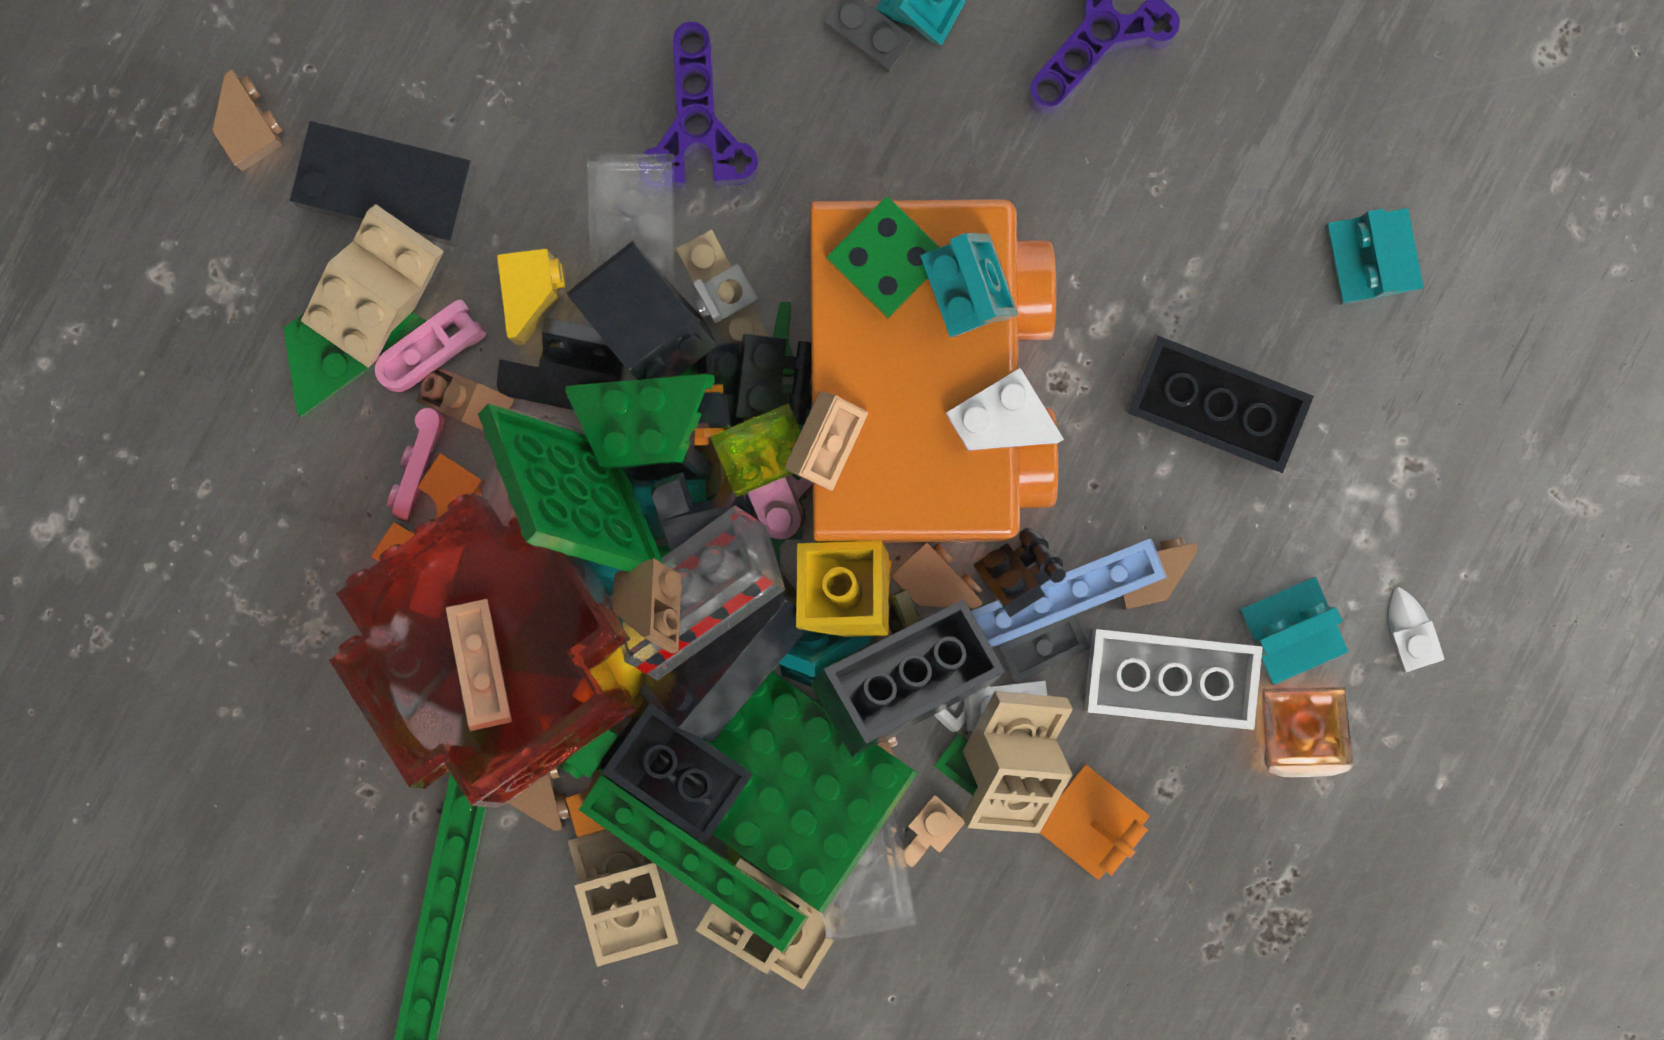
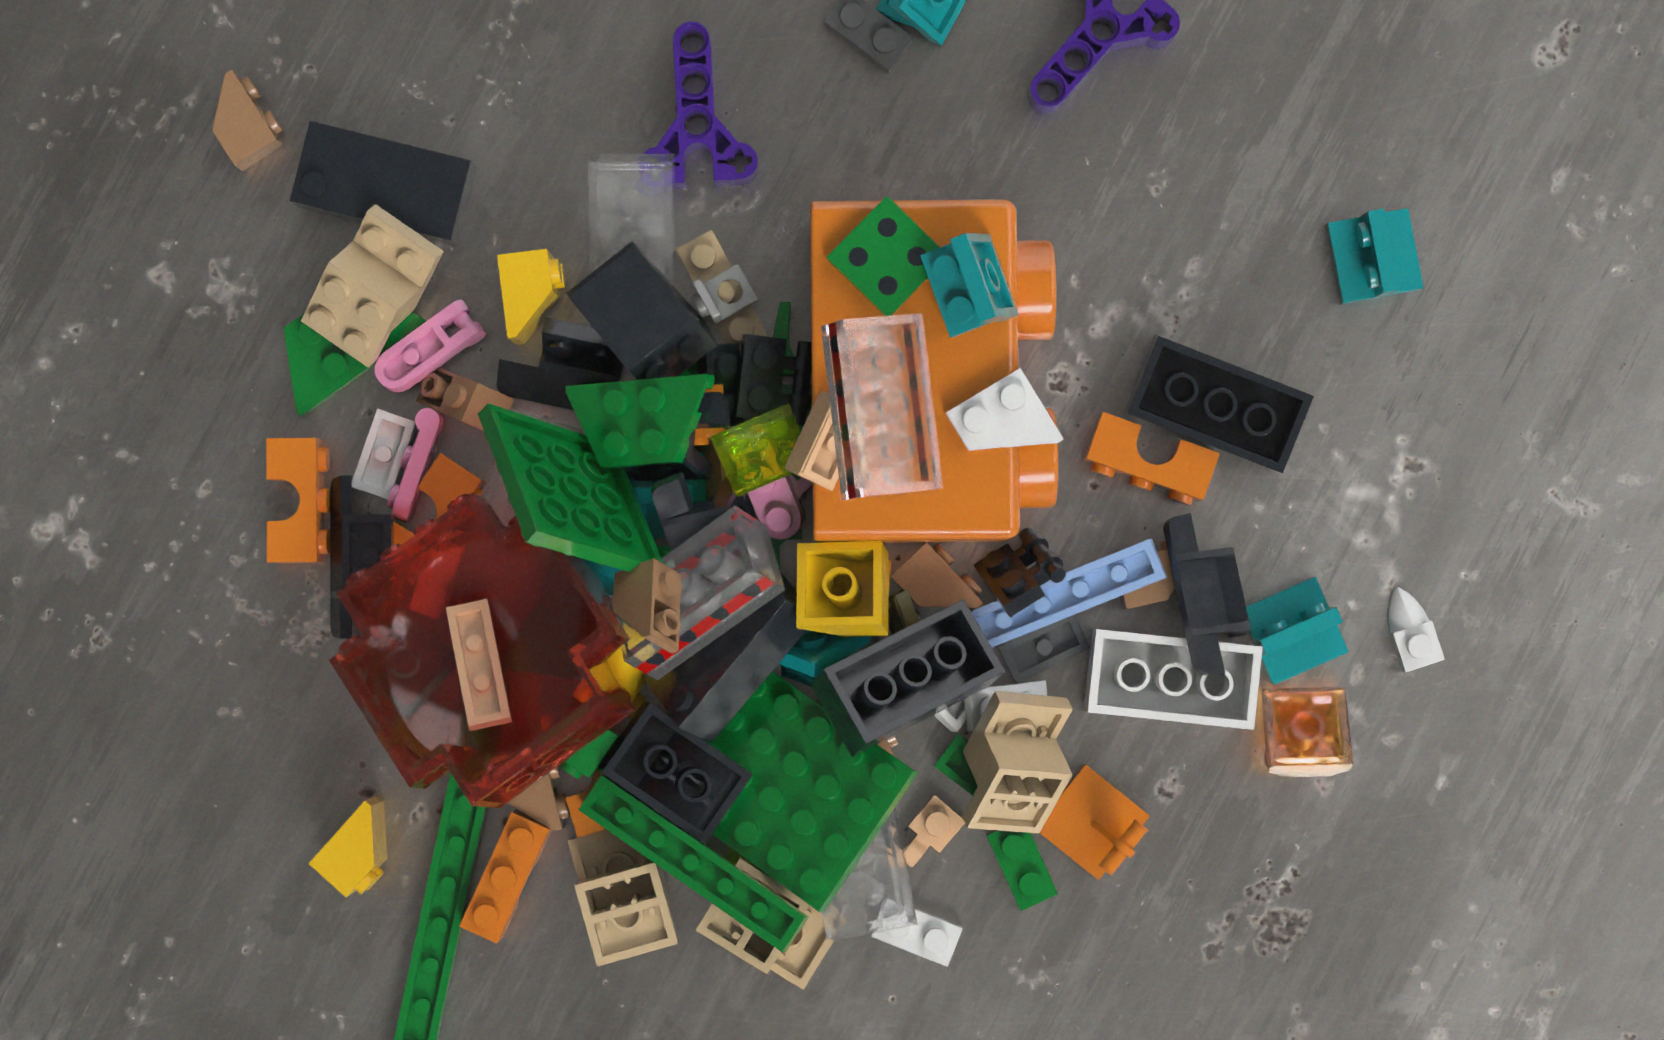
none -> orange arch [266,438,331,563]
none -> yellow slope [308,795,387,897]
none -> black plate [330,475,394,639]
none -> white plate [352,409,417,499]
none -> orange arch [459,809,552,944]
none -> clear brick [821,313,943,501]
none -> white plate [871,897,963,967]
none -> green plate [986,830,1058,911]
none -> orange arch [1083,412,1220,506]
none -> black plate [1163,513,1251,675]

